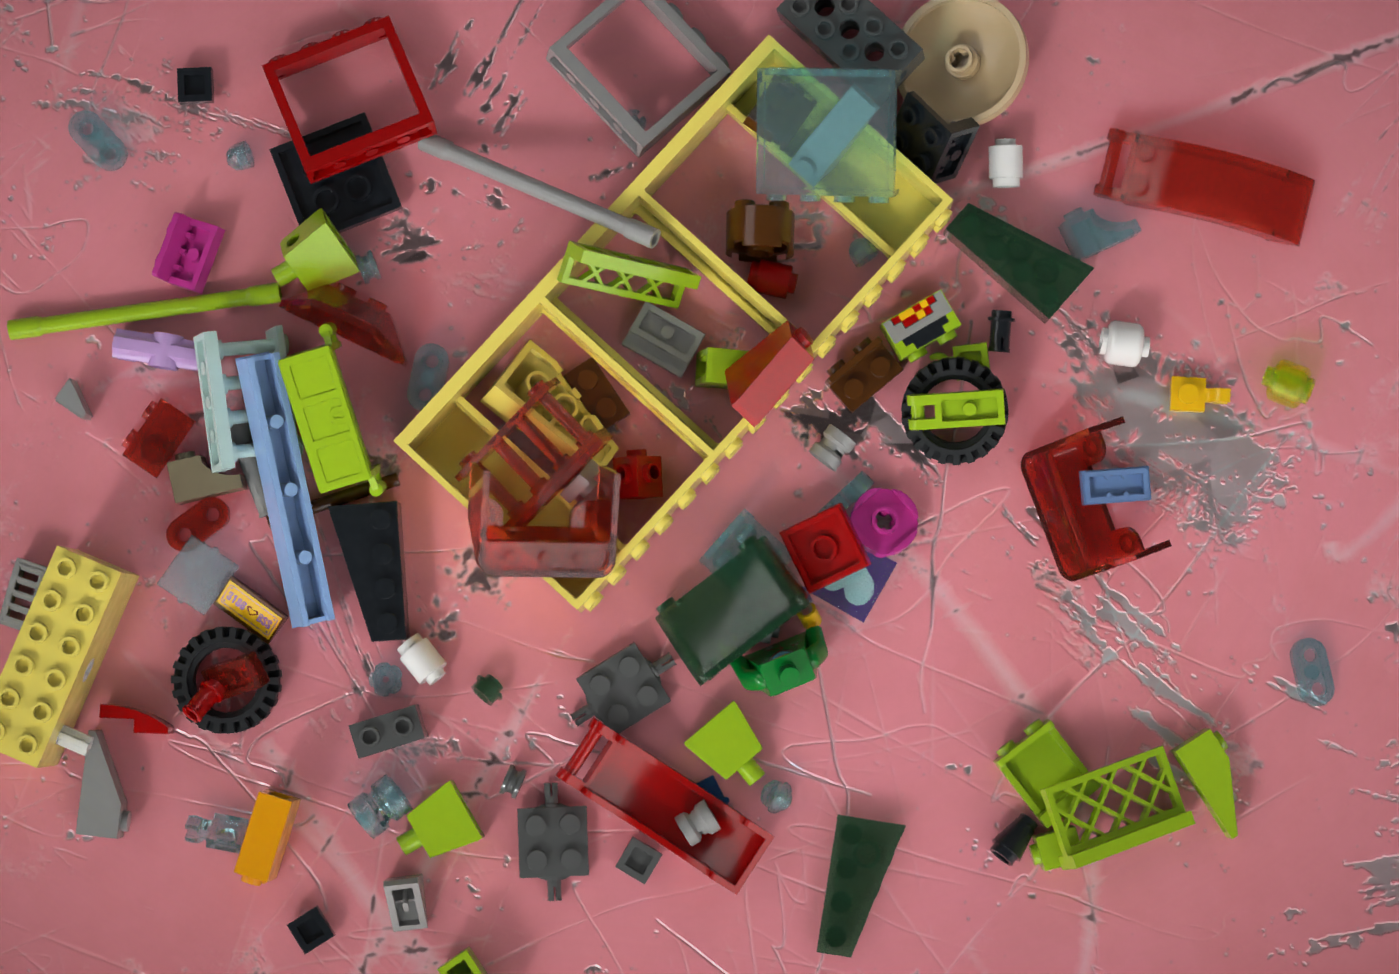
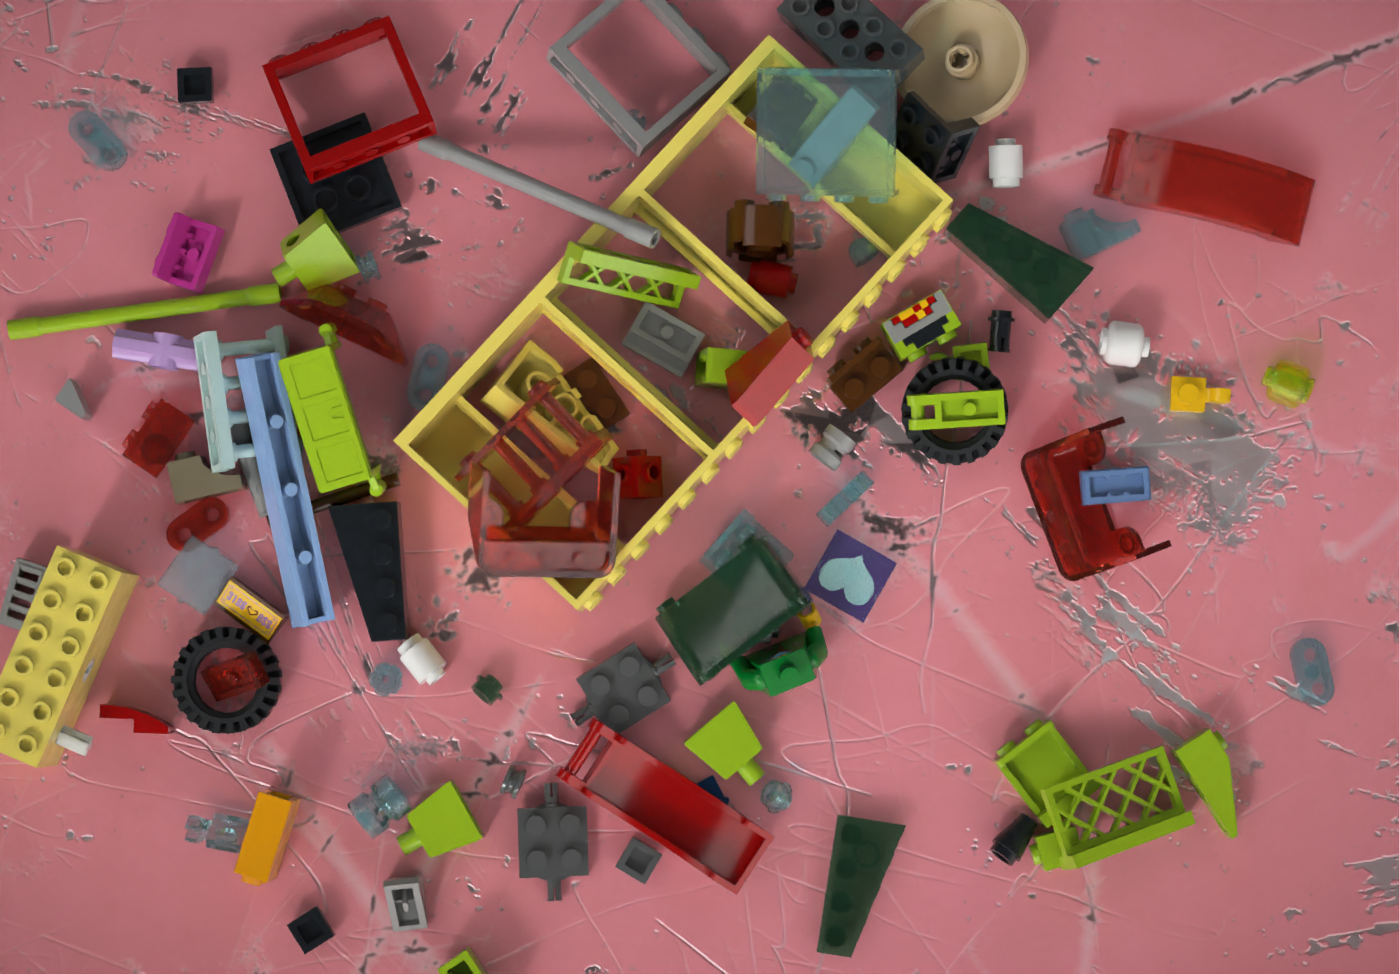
light grey slope [76,730,131,839] -> none
red pin [182,678,225,723] -> none
clear light blue hinge [226,141,254,170] -> none
dark grey brick [349,704,429,759] -> none
light grey plate [560,459,601,503] -> none
light grey wheel [674,800,721,846] -> none
red plate [779,502,872,594] -> none
dark pink plate [849,487,918,558] -> none

